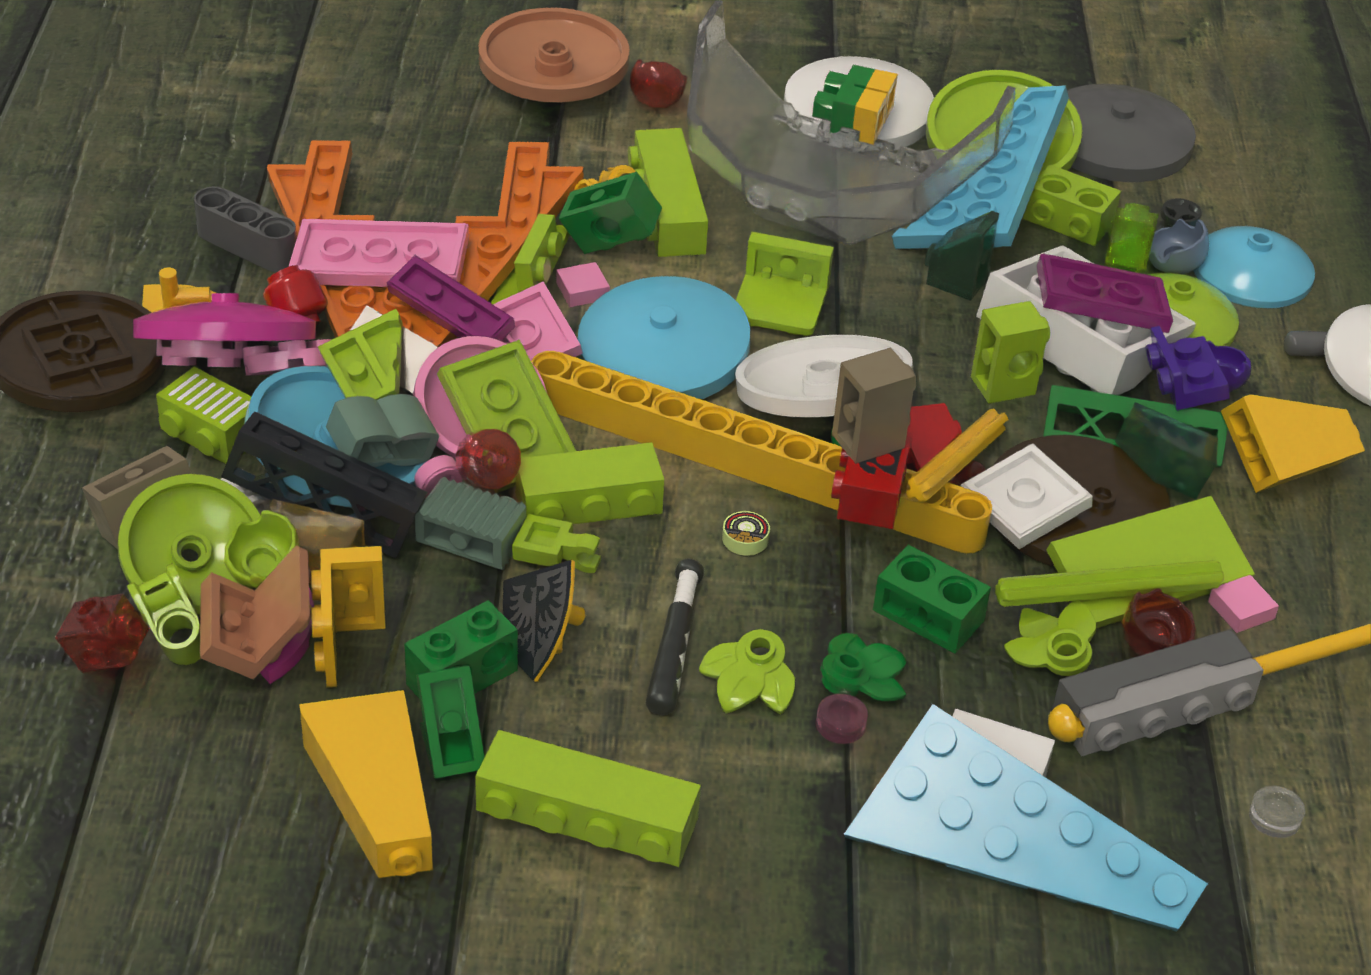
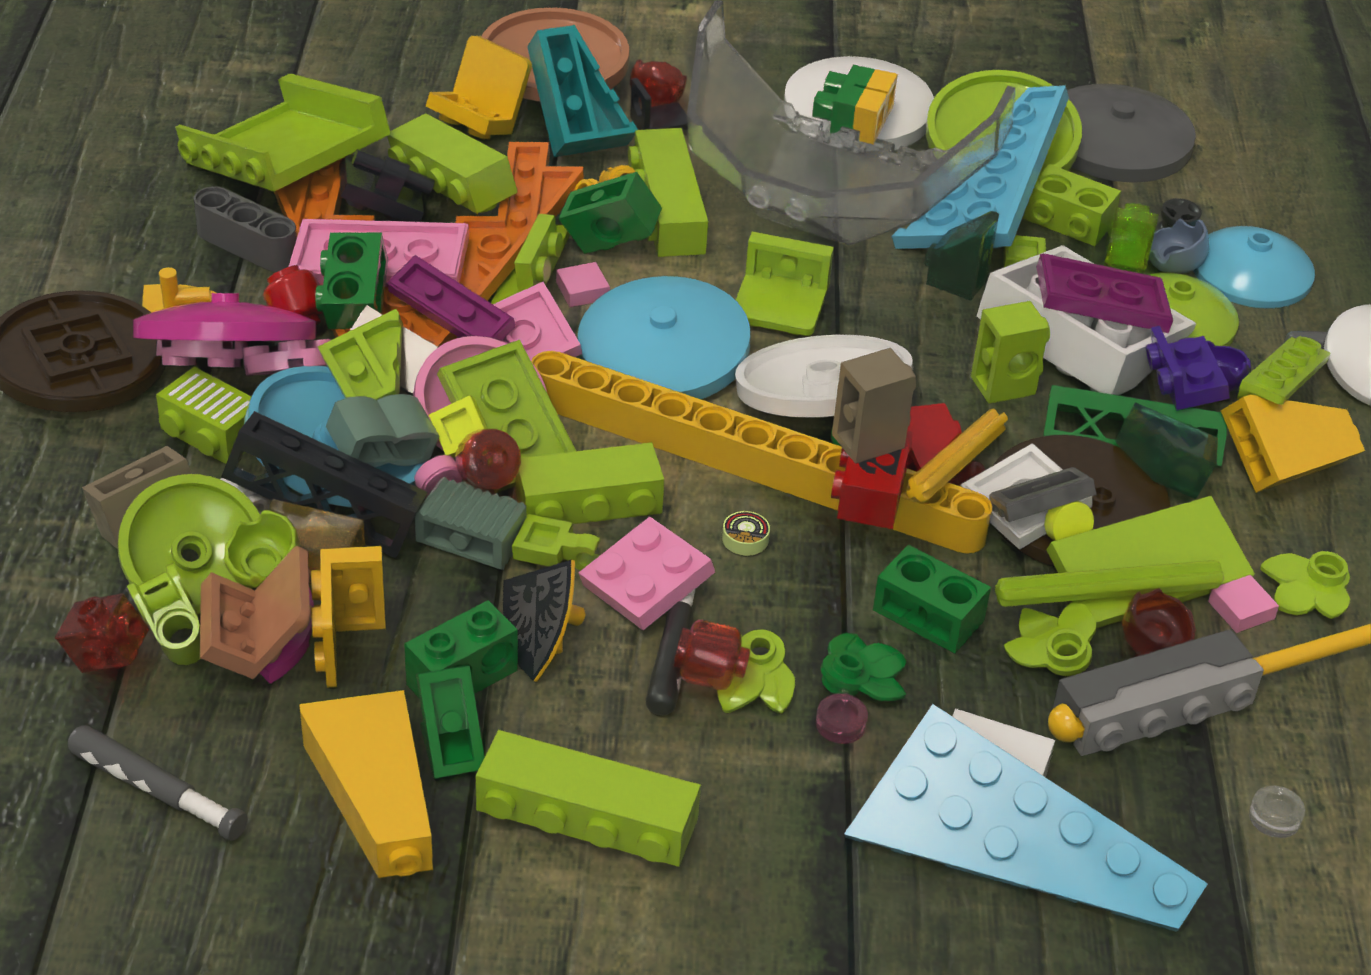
none -> dark grey piece [67,725,248,841]
none -> lime panel [175,73,391,192]
none -> green brick [315,232,388,329]
none -> black plate [339,149,435,222]
none -> lime brick [387,113,518,214]
none -> yellow bracket [426,36,532,139]
none -> neon yellow tile [429,395,492,458]
none -> teal wedge [527,25,638,157]
none -> bright pink plate [578,517,715,630]
none -> black bracket [630,78,692,131]
none -> clear red head [673,619,750,690]
none -> flat silver tile [989,467,1096,522]
none -> lime tile [1003,235,1046,267]
none -> neon yellow tile [1044,500,1094,541]
none -> lime bracket [1237,336,1331,405]
none -> lime plate [1260,551,1350,619]

